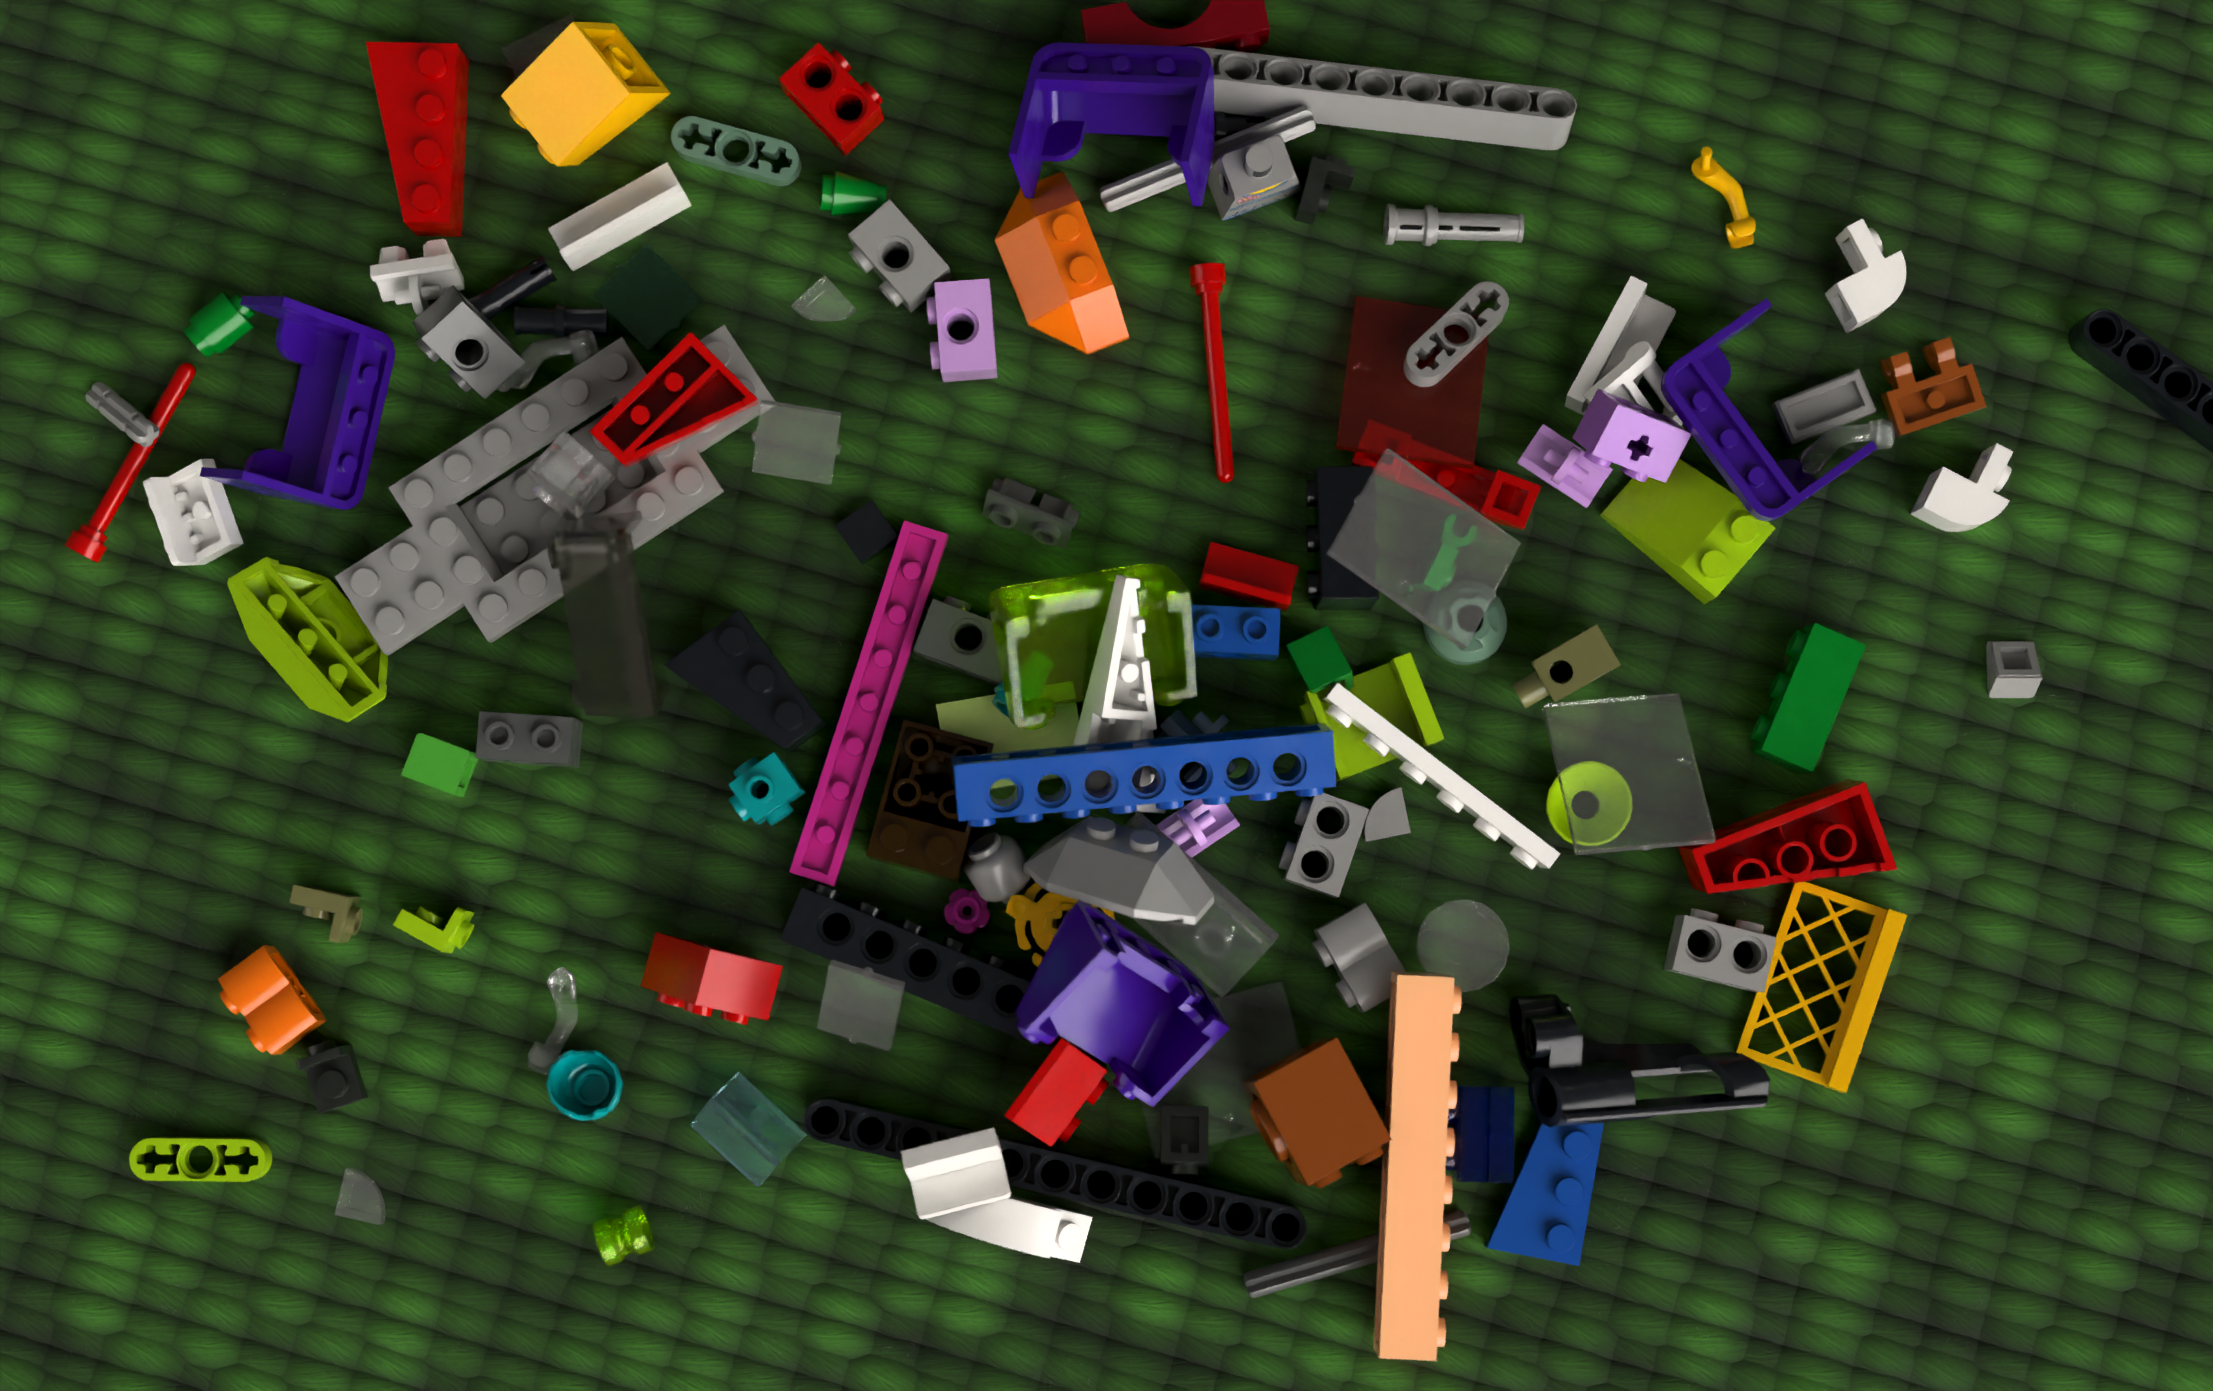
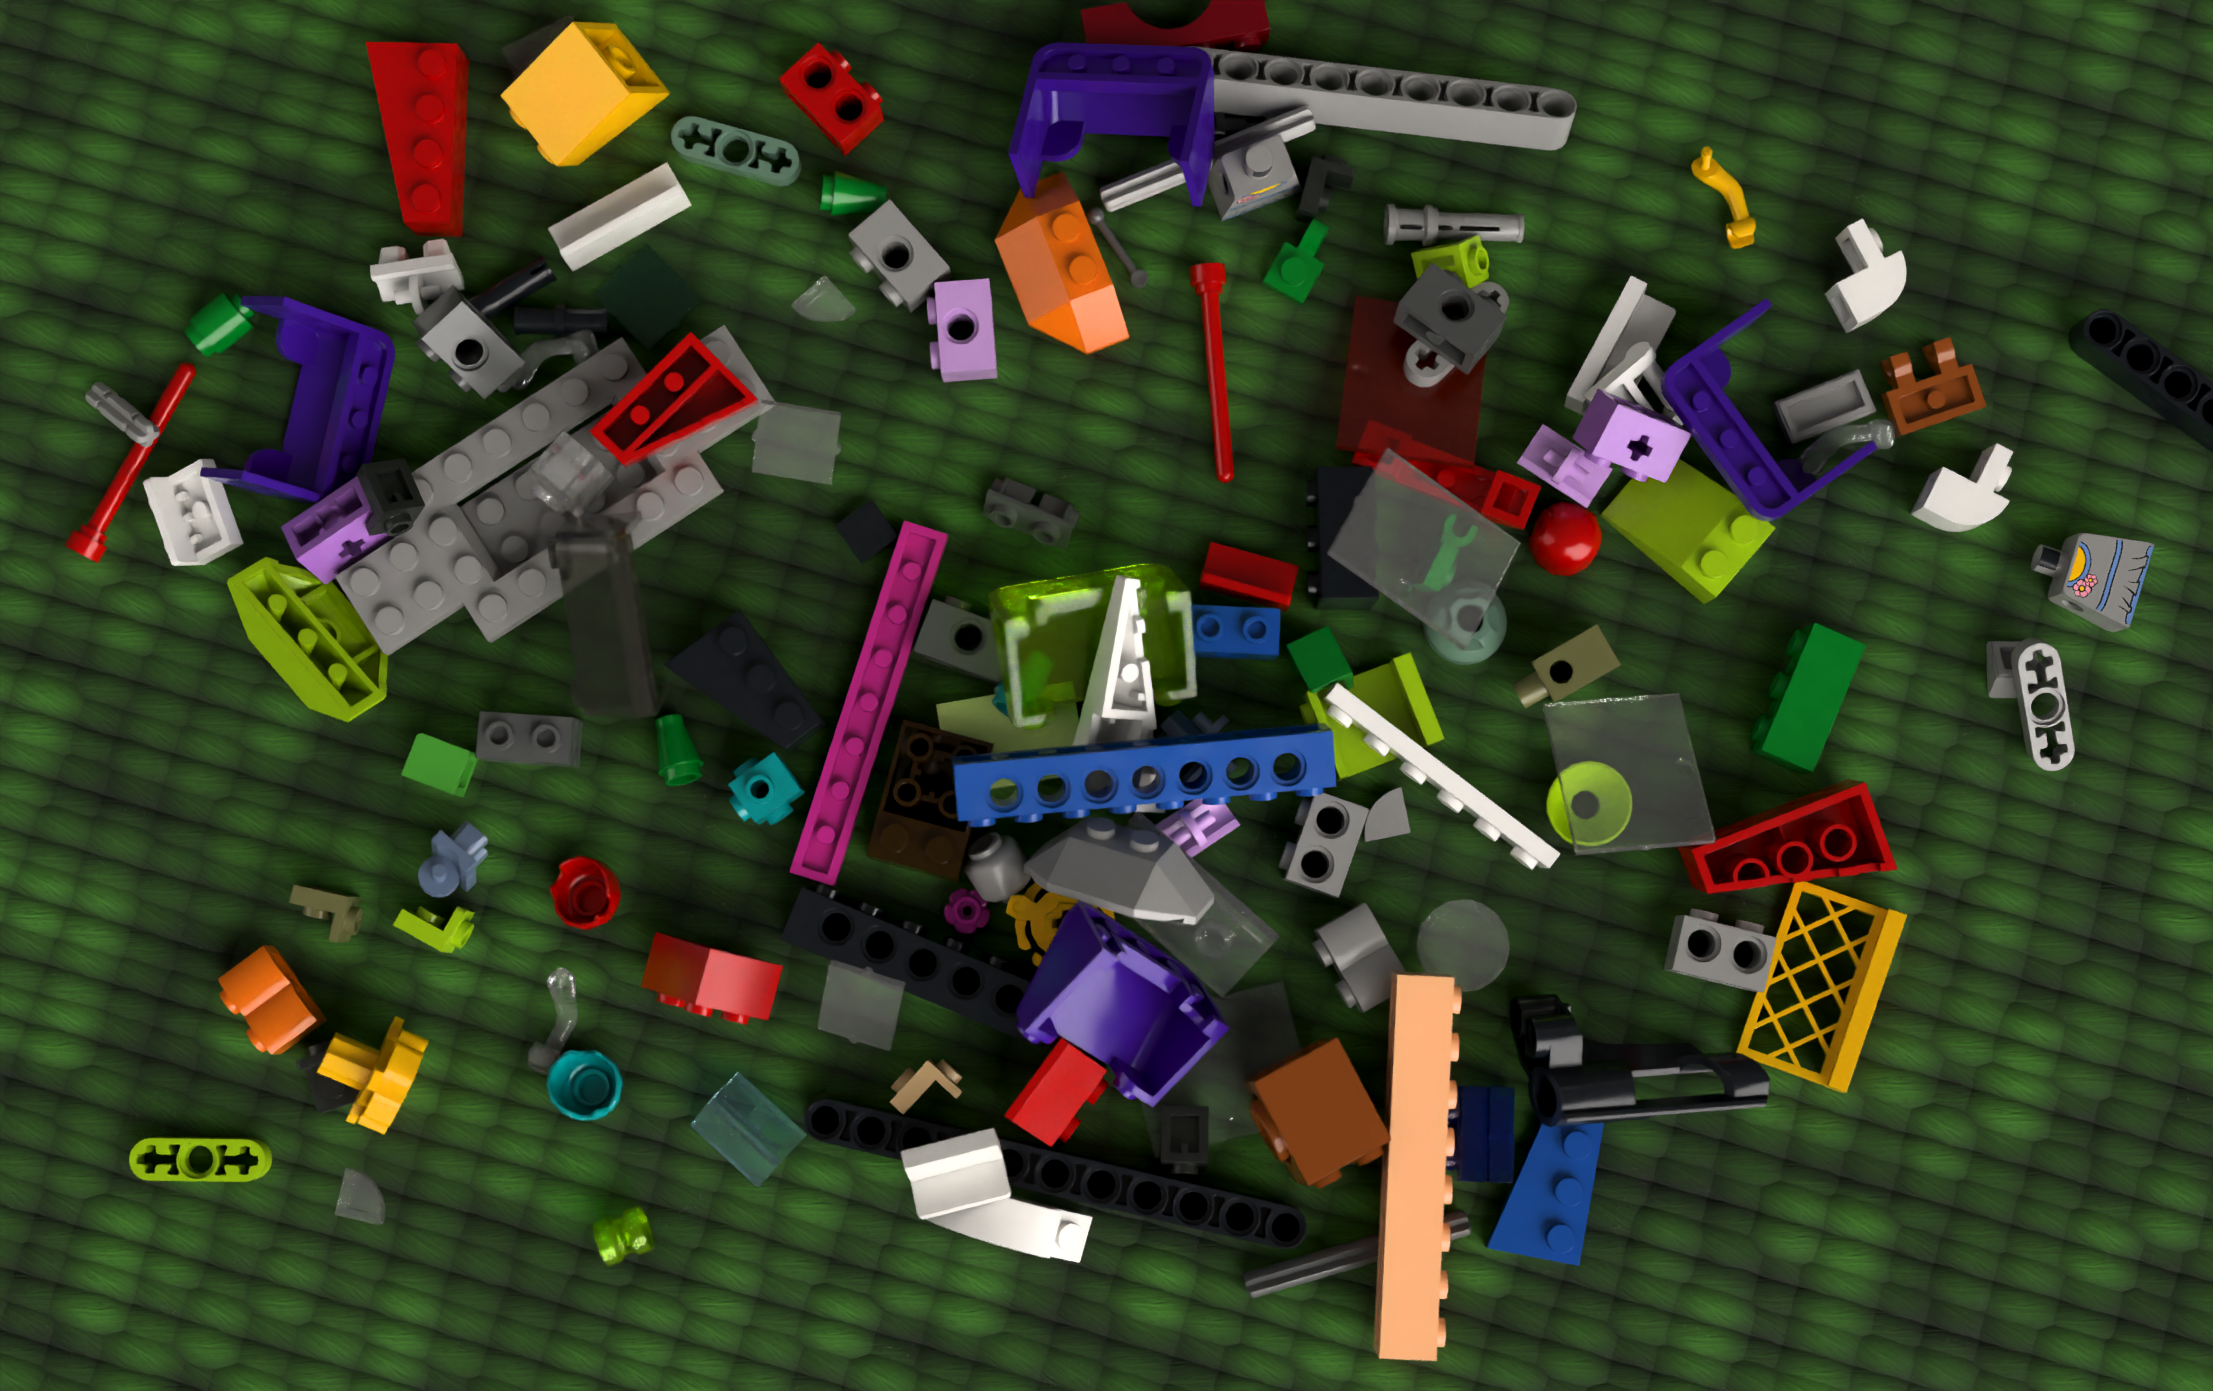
none -> medium lavender brick [281,476,398,585]
none -> yellow piece [317,1017,429,1134]
none -> pearl dark grey bracket [356,458,425,536]
none -> sand blue hips [418,820,488,898]
none -> red hair [549,855,621,930]
none -> green cone [655,714,704,786]
none -> tan bracket [890,1058,964,1115]
none -> dark grey hinge [1087,207,1148,289]
none -> green plate [1263,219,1329,306]
none -> dark grey brick [1393,263,1507,375]
none -> lime bracket [1411,235,1489,289]
none -> red hair [1529,501,1602,576]
none -> light grey beam [2011,638,2075,771]
none -> light grey torso [2031,533,2155,633]

